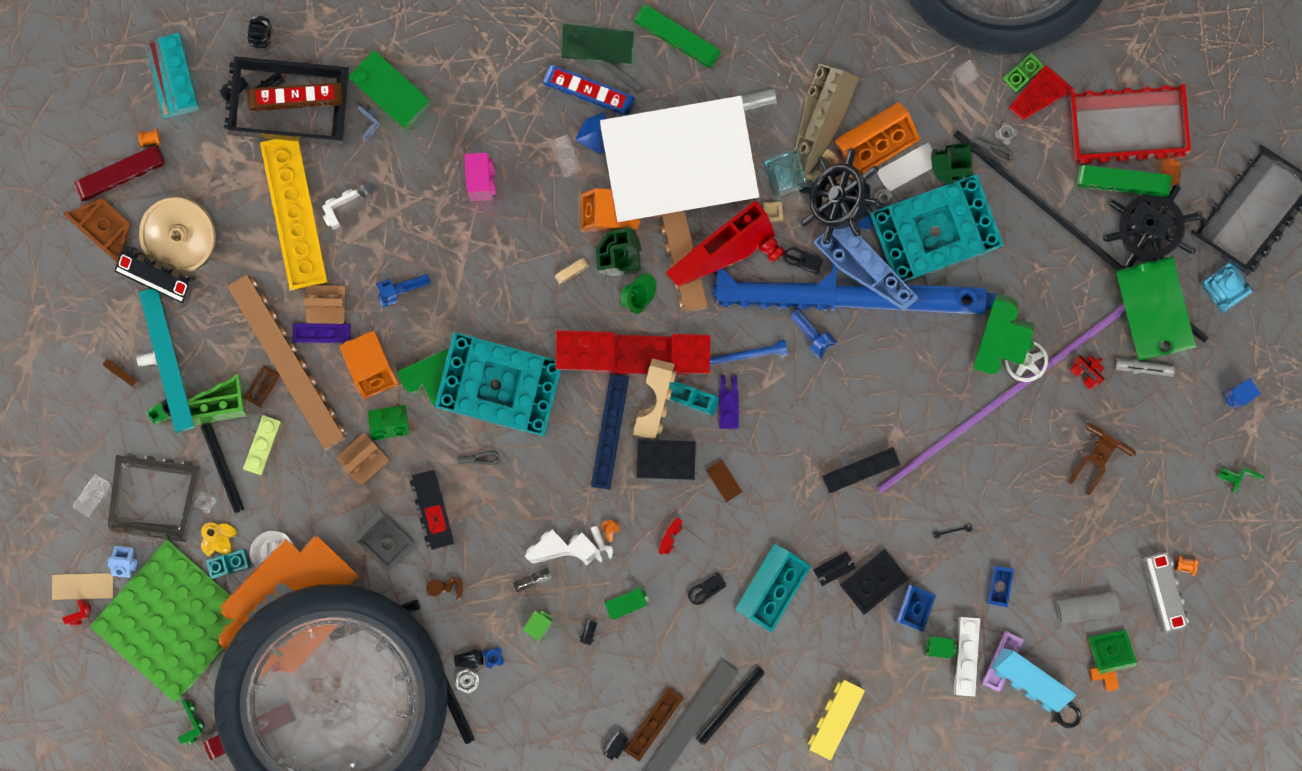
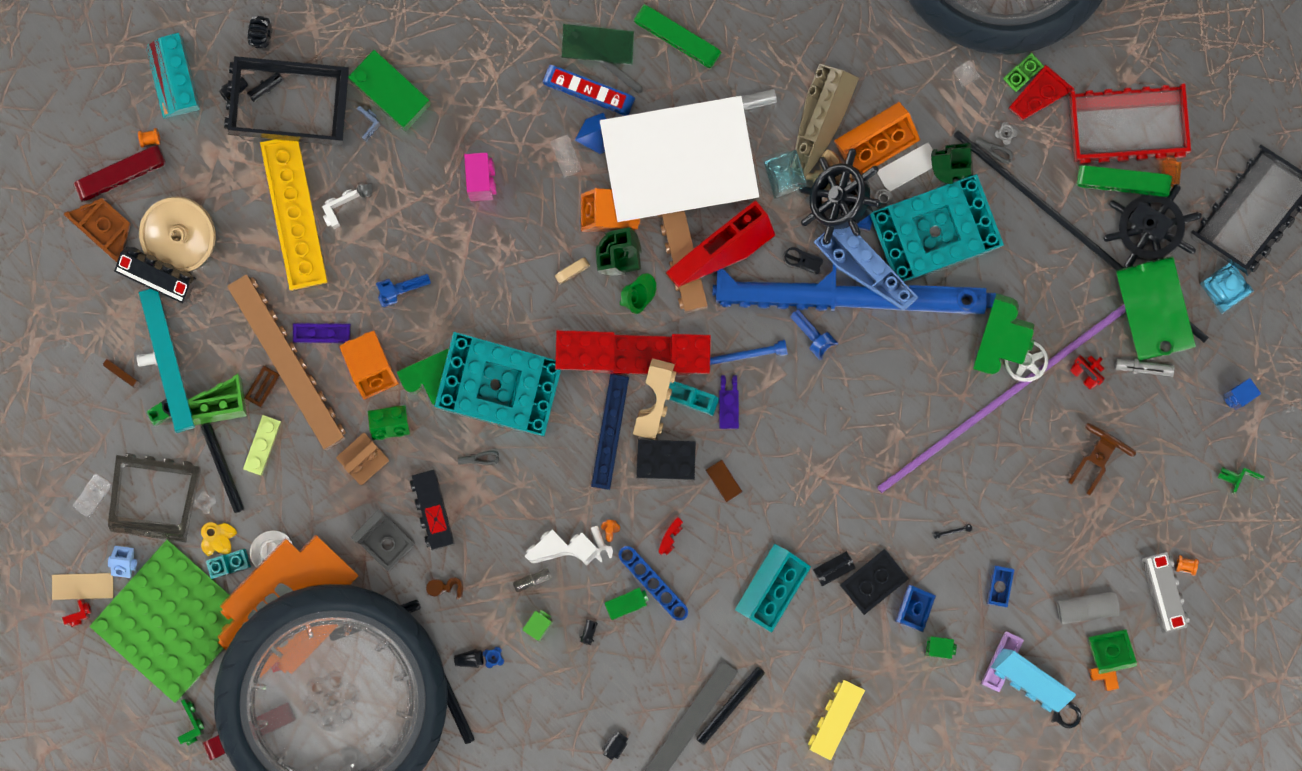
beam [247,83,343,111] -> none
medium nougat bracket [304,285,345,324] -> none
white plate [455,668,479,693] -> none
reddish brown tile [624,687,683,761] -> none
black piece [688,572,726,605] -> none
red wheel [759,236,785,263] -> none
tan tile [763,201,783,222] -> none
black arch [821,447,901,495] -> none
white arch [953,617,980,696] -> none
none -> blue beam [618,546,688,621]

